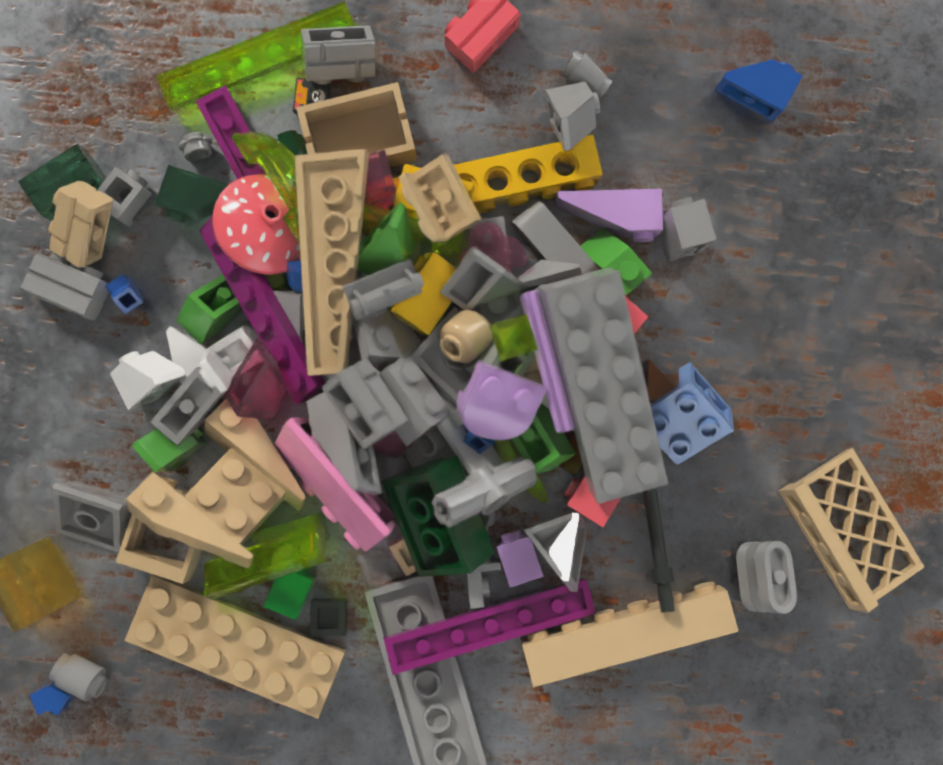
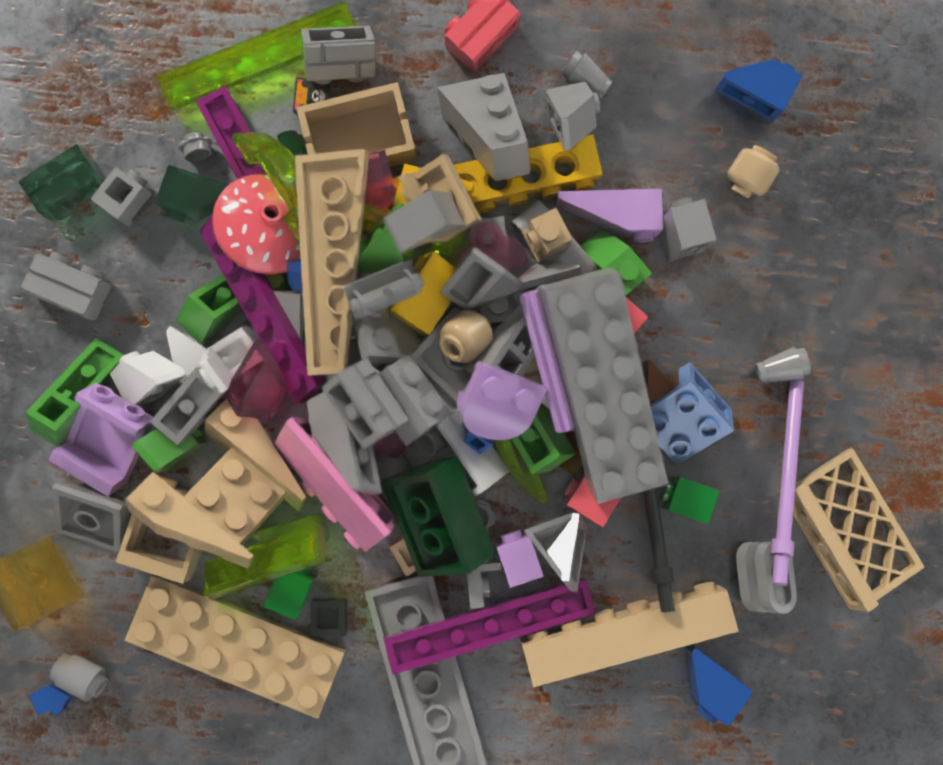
tan brick [48,181,113,268] -> none
blue piece [105,274,143,314] -> none
light grey piece [432,456,538,527] -> none
clear neon green tile [489,314,538,361] -> none
none -> bright green slope [25,338,124,447]
none -> lavender panel [49,383,154,497]
none -> light grey slope [383,190,465,254]
none -> light grey wedge [437,73,530,181]
none -> tan brick [521,208,573,263]
none -> green brick [660,476,719,524]
none -> blue slope [684,644,753,726]
none -> tan head [727,145,779,199]
none -> light grey cone [756,346,811,383]
none -> lavender bar [771,380,804,586]

